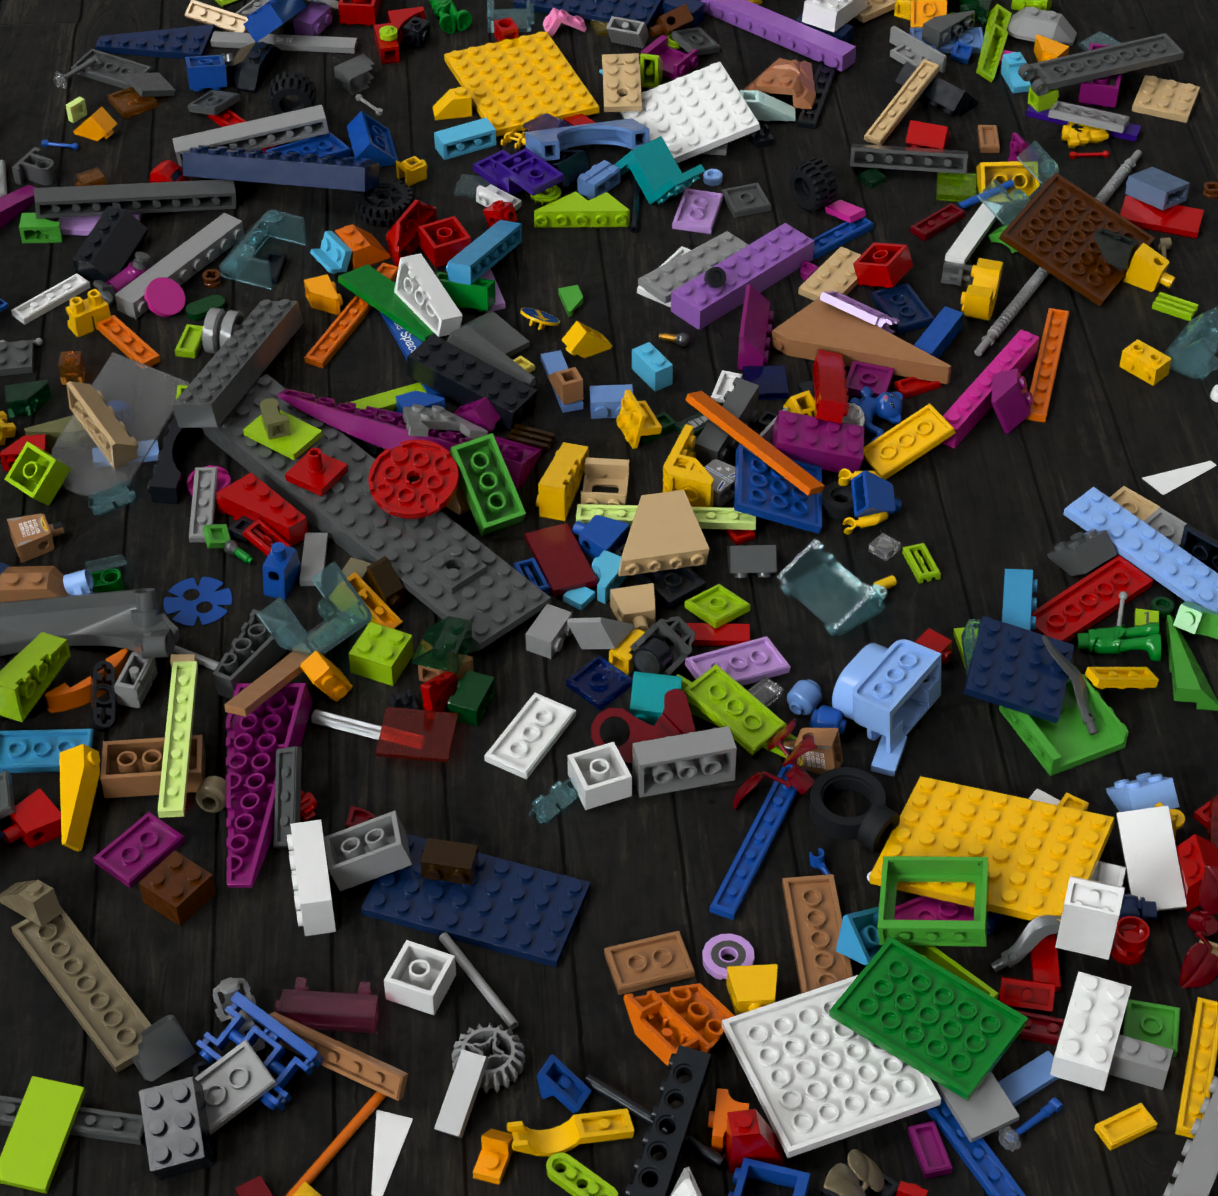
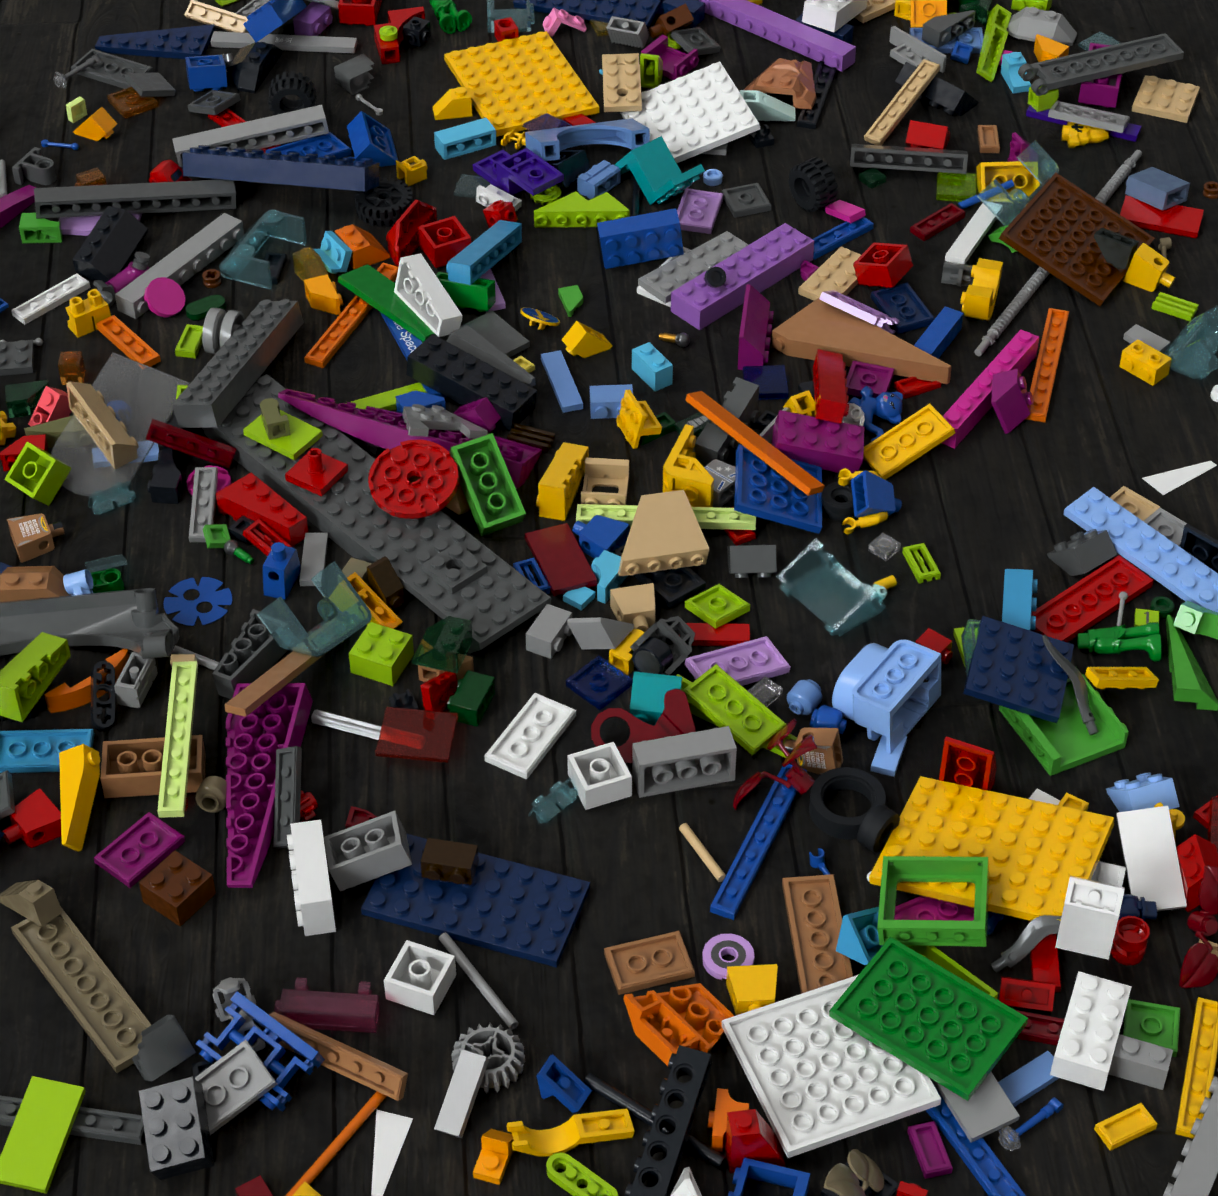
light orange brick [300,651,353,702] -> none
medium nougat slope [548,367,583,405] -> none
white tile [711,370,742,403] -> none
red hinge [1069,150,1110,159] -> none
none -> coral slope [28,386,71,426]
none -> dark red tile [146,419,237,468]
none -> clear yellow slope [293,246,332,282]
none -> blue brick [597,208,684,269]
none -> tan bar [679,823,726,882]
none -> red slope [939,736,997,791]
none -> light grey tile [1123,324,1171,353]

